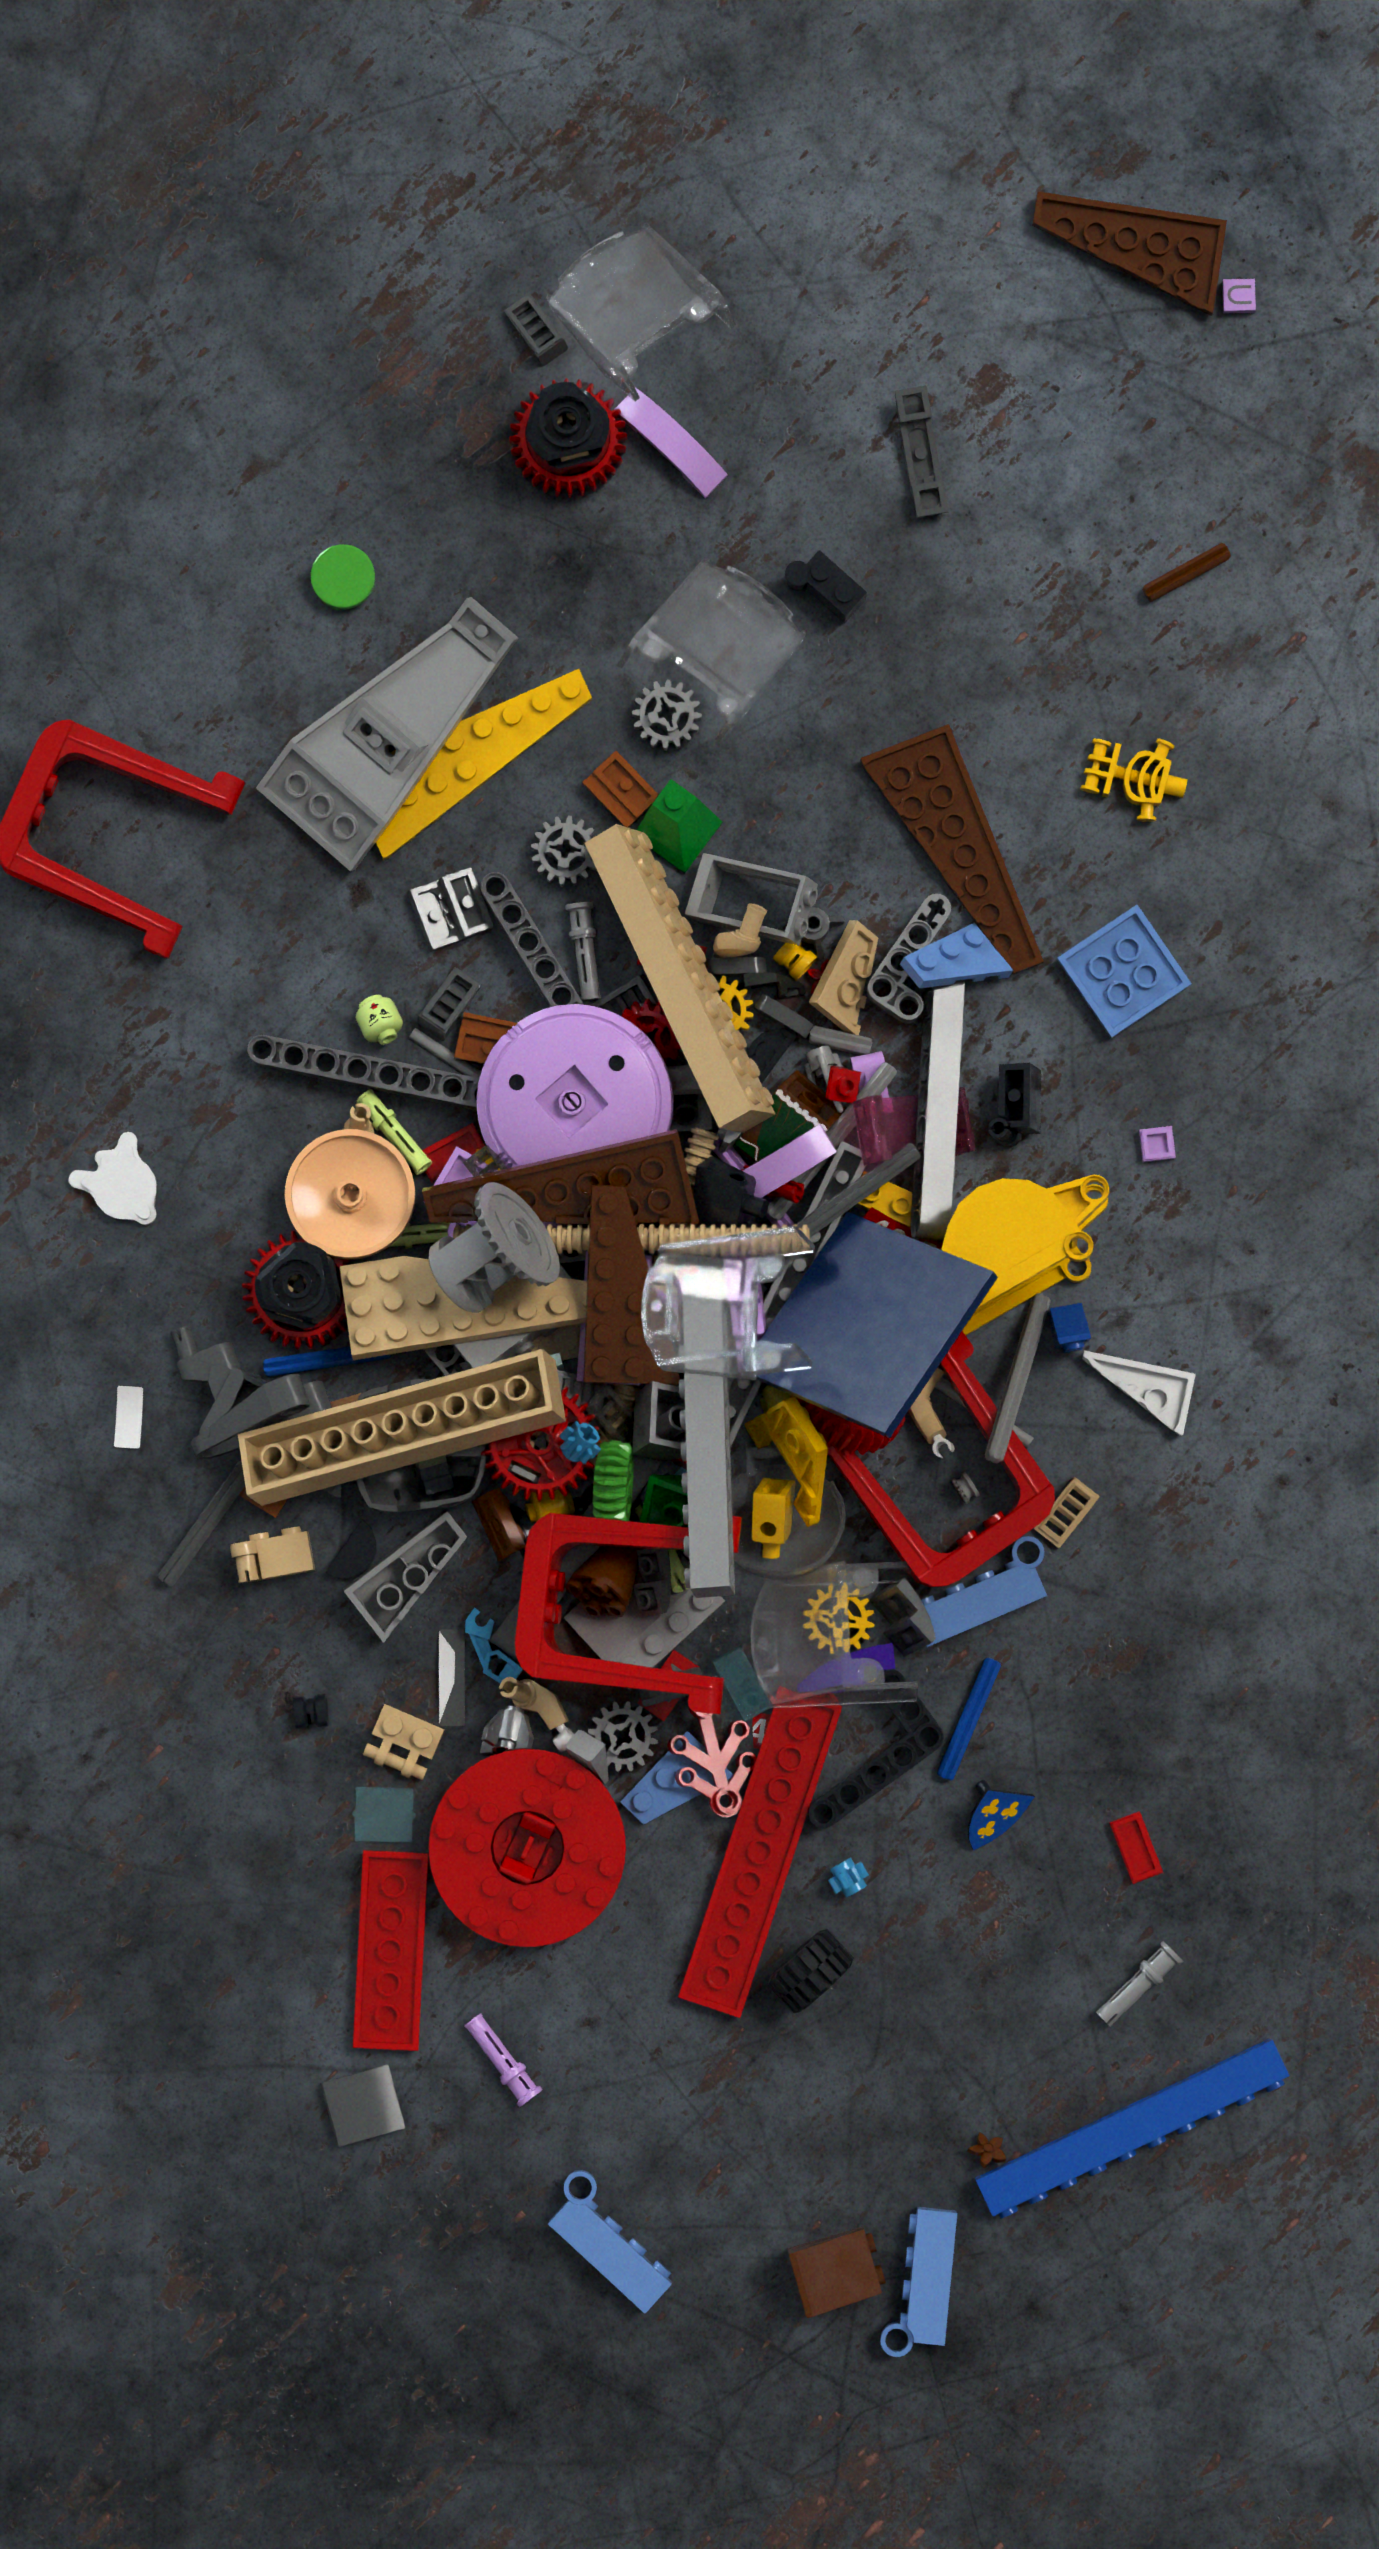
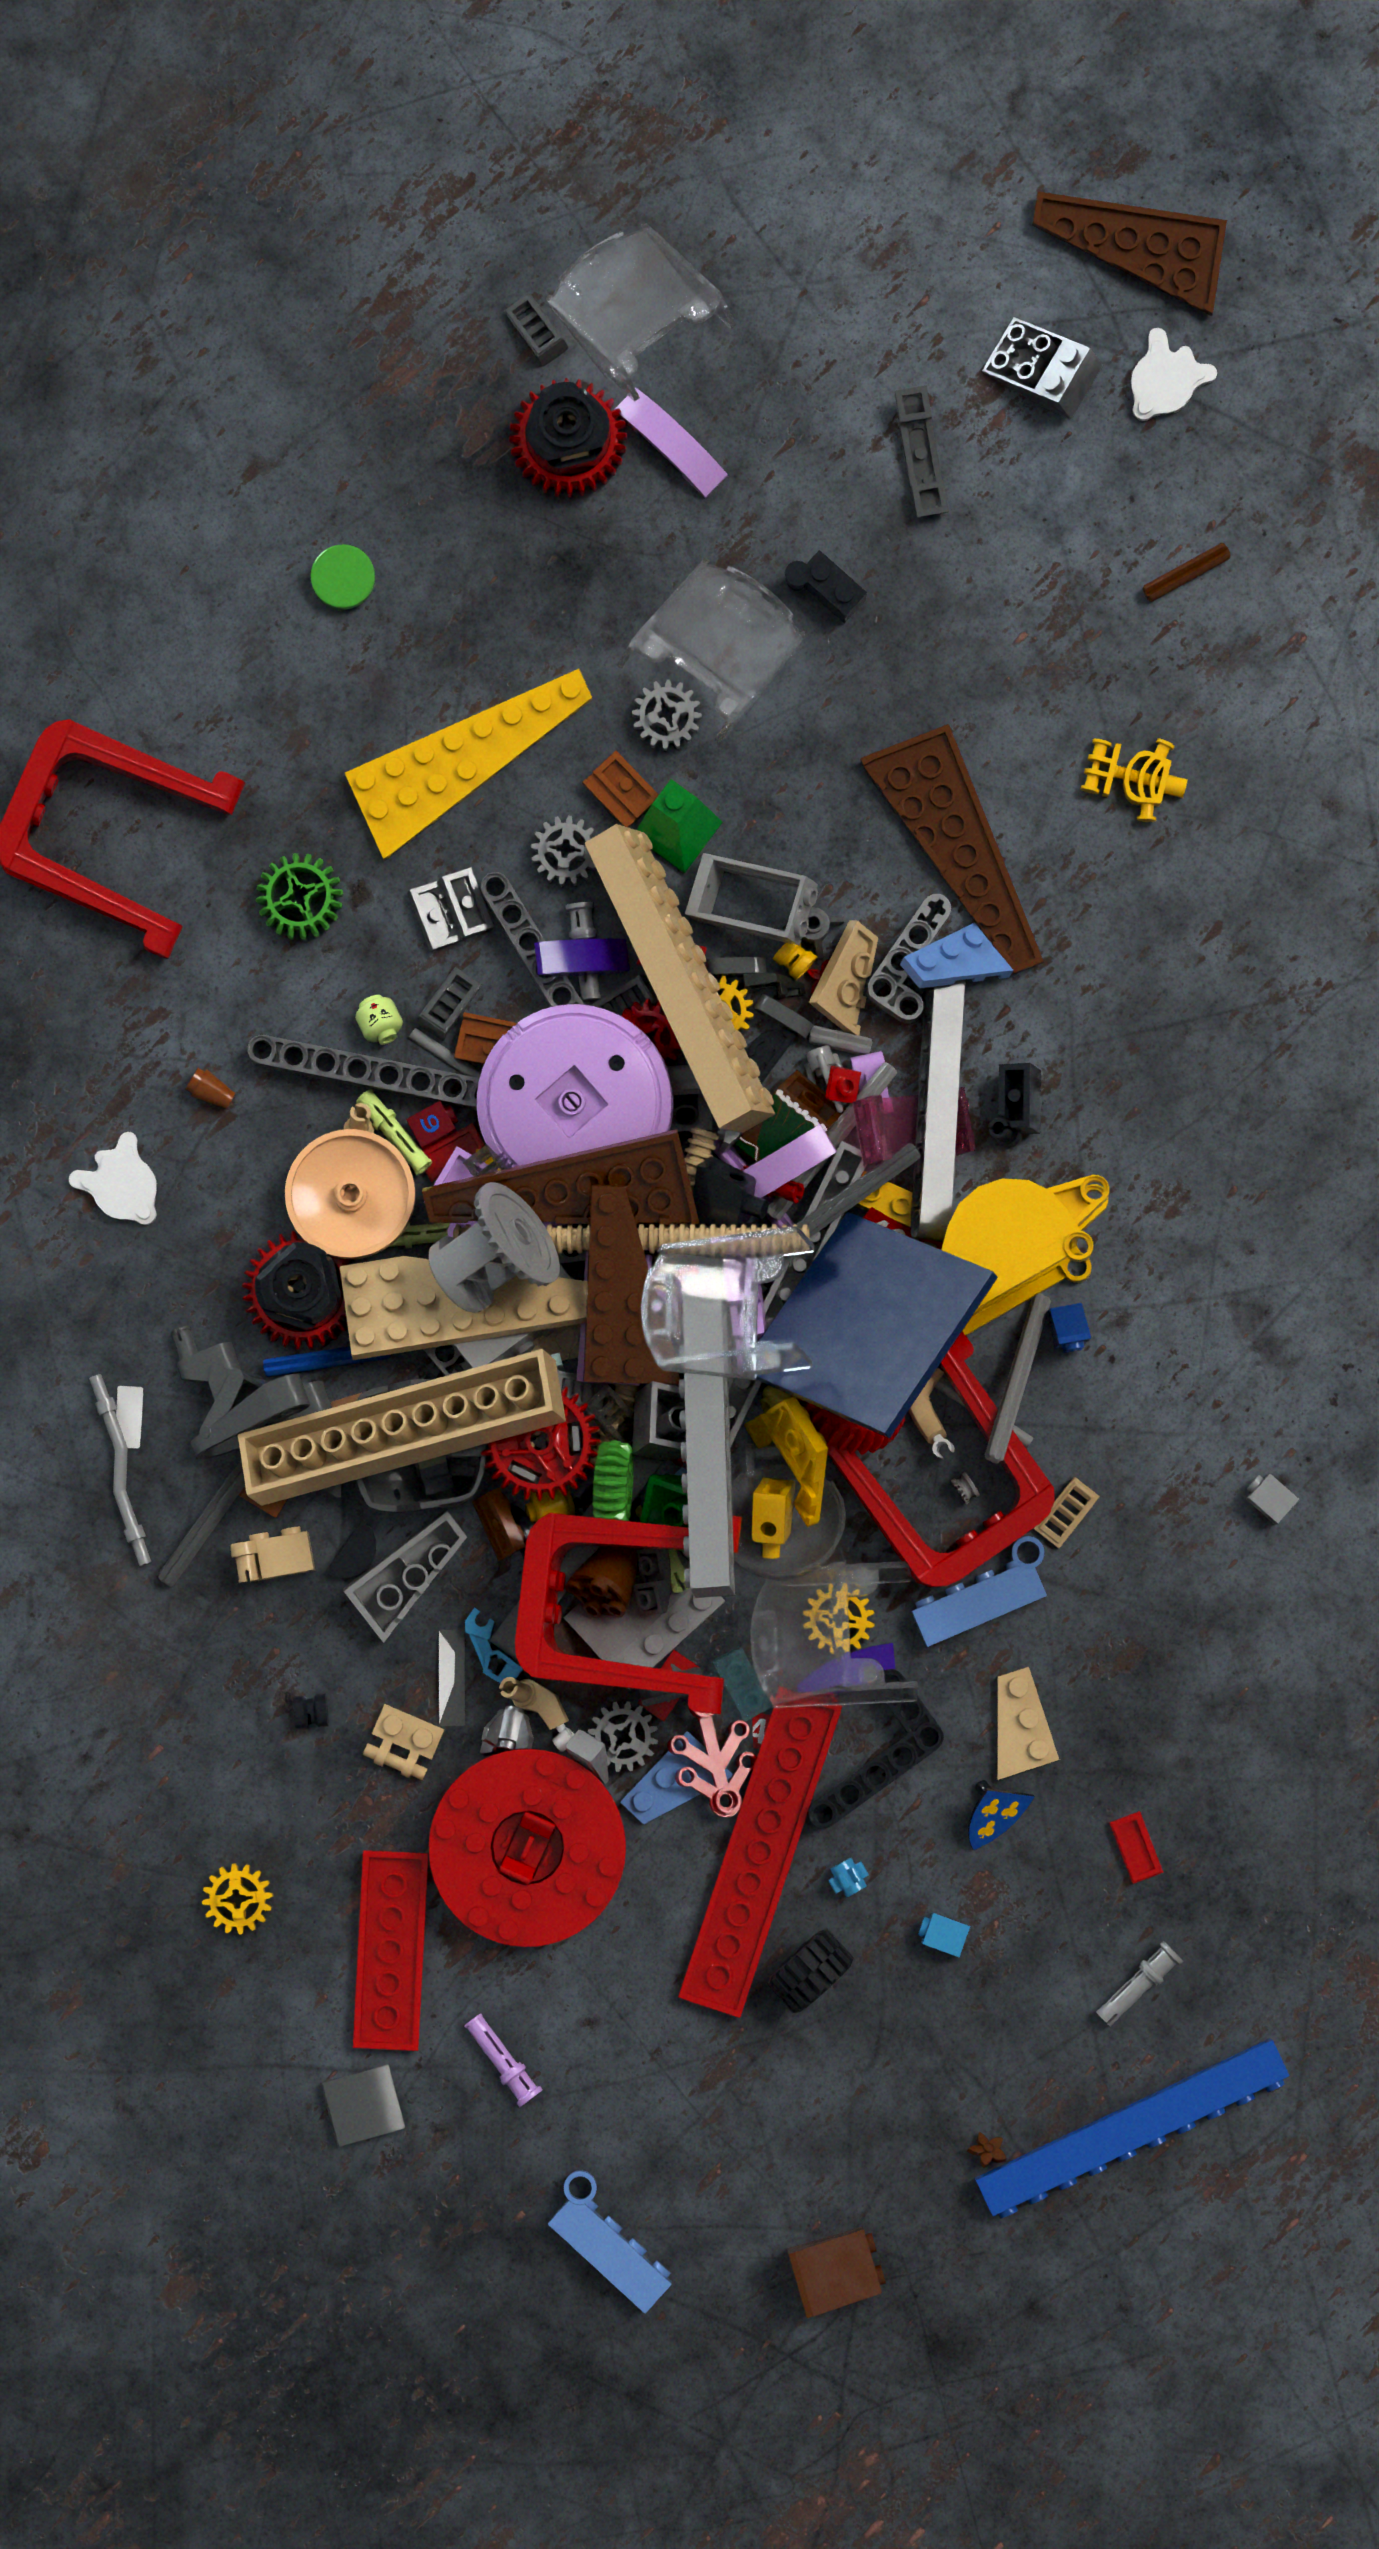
light grey wing [256,597,519,872] -> none
clear light blue piece [352,1787,416,1843] -> none
dark azure gear [559,1421,601,1464] -> none
tan arm [713,903,767,958] -> none
dark grey slope [869,1578,936,1657] -> none
medium blue hinge [880,2207,957,2357] -> none
blue axle [937,1658,1001,1781] -> none
medium blue plate [1056,905,1192,1039] -> none
white wing [1082,1350,1195,1436] -> none
lavender tile [1139,1126,1176,1163] -> none
lavender tile [1222,279,1256,313] -> none
none -> light grey bar [89,1374,152,1567]
none -> dark orange cone [185,1067,236,1109]
none -> yellow gear [202,1863,274,1934]
none -> bright green gear [256,853,343,941]
none -> dark red brick [406,1101,459,1150]
none -> dark purple slope [534,938,630,976]
none -> dark azure brick [918,1912,970,1957]
none -> flat silver slope [982,317,1103,419]
none -> tan wing [997,1667,1059,1780]
none -> white tile [1130,328,1217,421]
none -> light grey brick [1246,1474,1299,1525]

